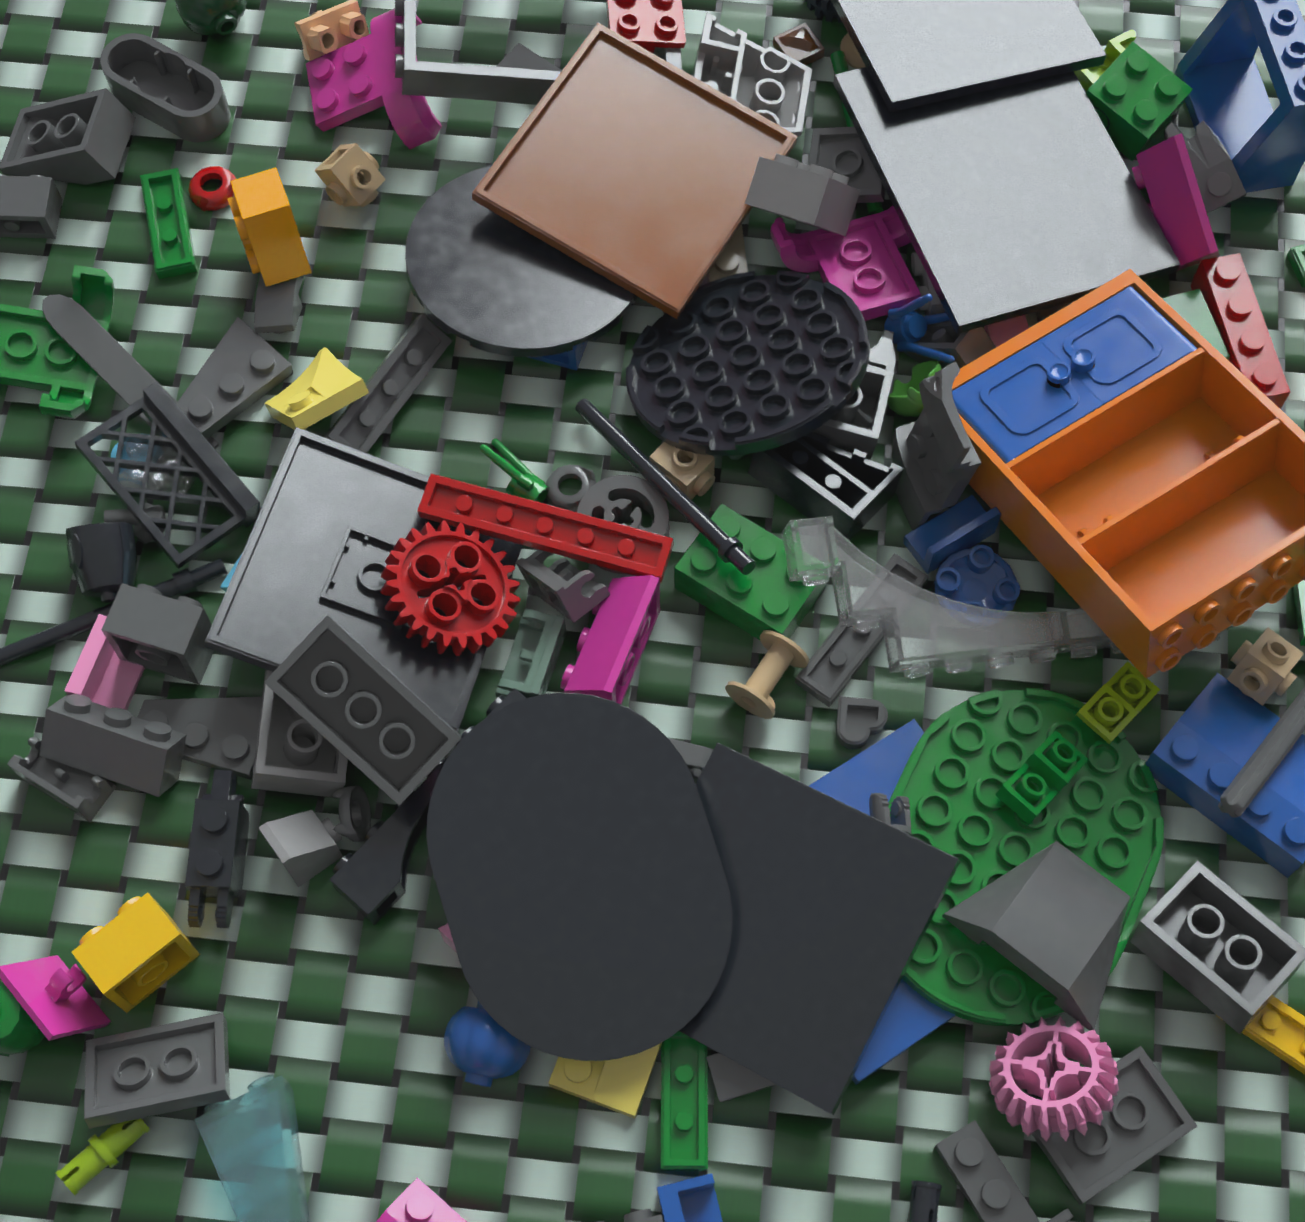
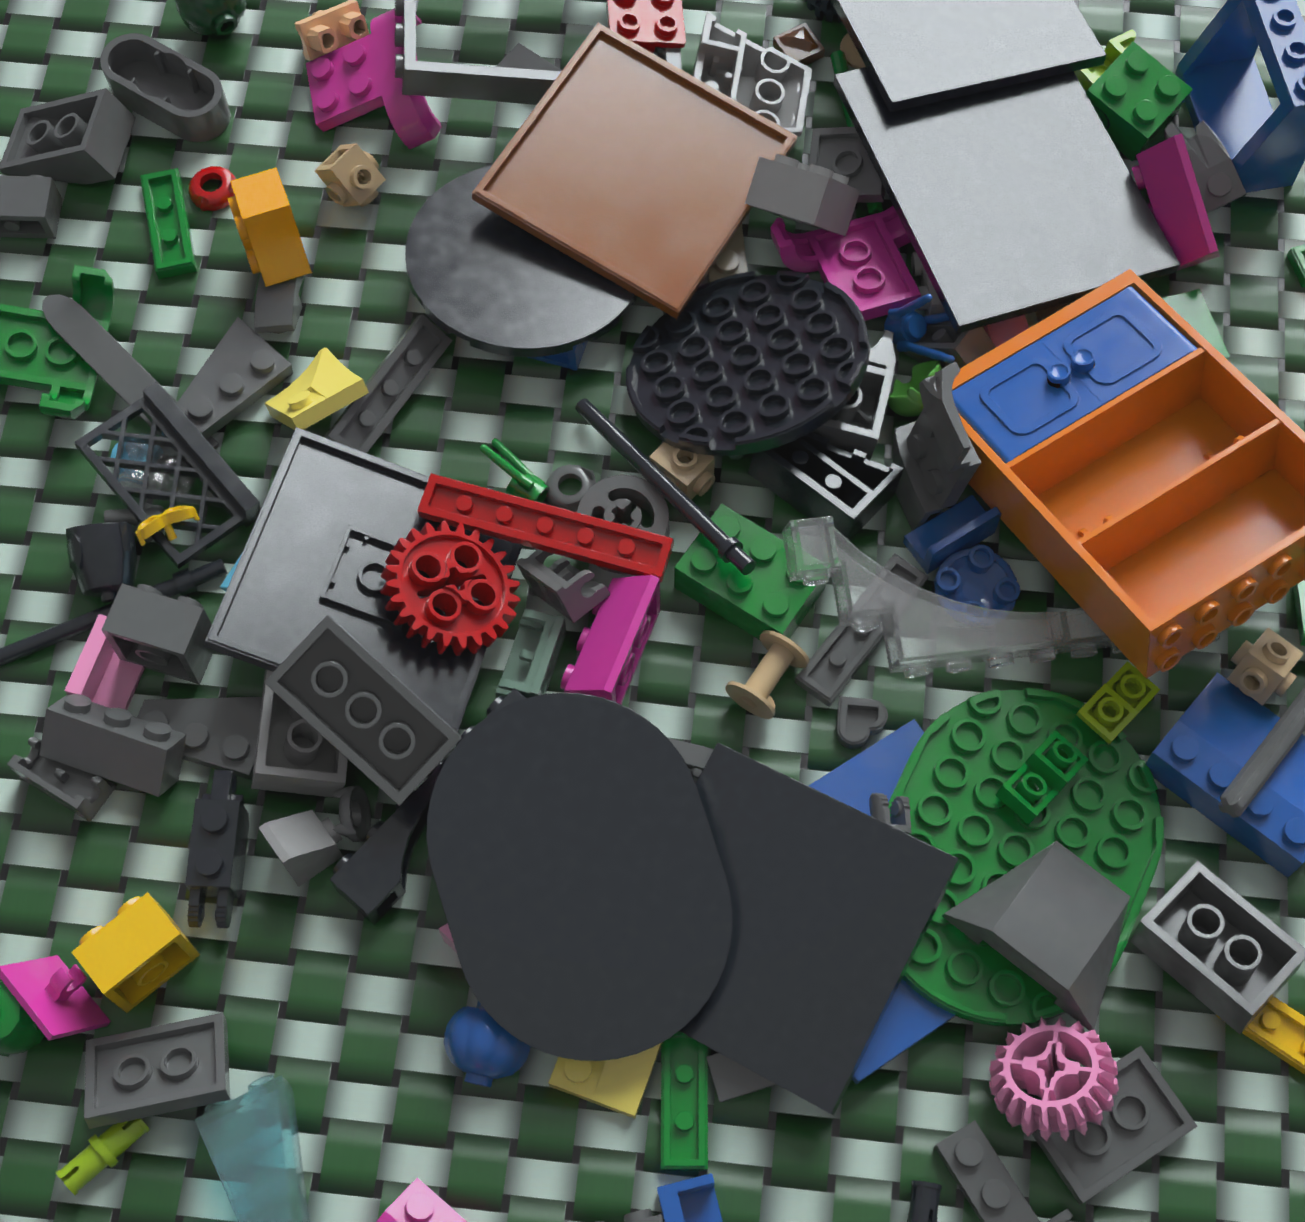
arch [1190,253,1290,409] -> none
none -> yellow piece [135,505,200,546]

